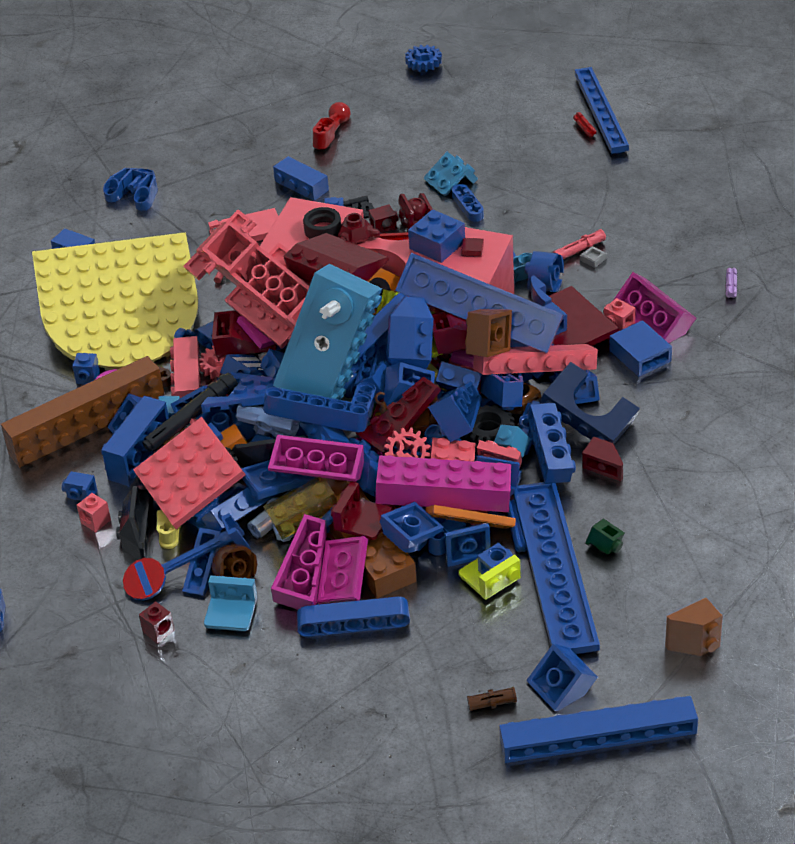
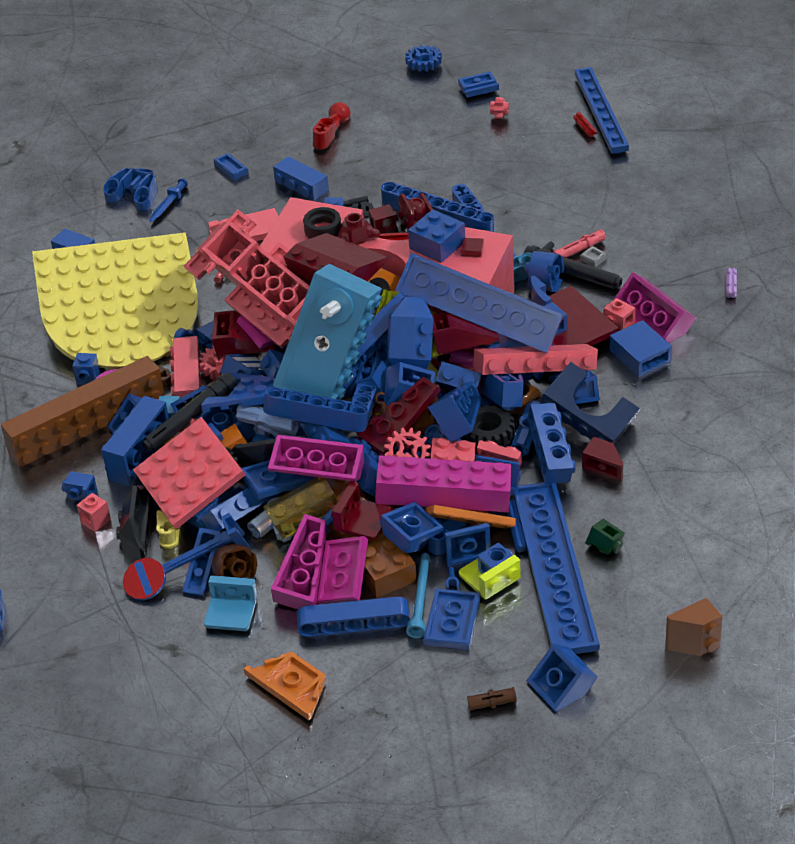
dark red brick [139,602,175,644] -> none
dark azure bracket [424,151,478,196] -> none
dark orange slope [465,309,512,357] -> none
dark azure brick [494,425,530,457] -> none
blue brick [499,696,698,763] -> none
none -> blue sword [149,178,188,222]
none -> blue tile [213,153,249,180]
none -> orange wing [244,652,326,720]
none -> blue beam [381,182,495,232]
none -> dark azure piece [406,553,430,639]
none -> blue tile [423,588,481,650]
none -> blue hand [446,567,460,591]
none -> blue plate [458,71,499,98]
none -> coral gear [490,97,509,119]
none -> black cylinder [524,241,623,290]

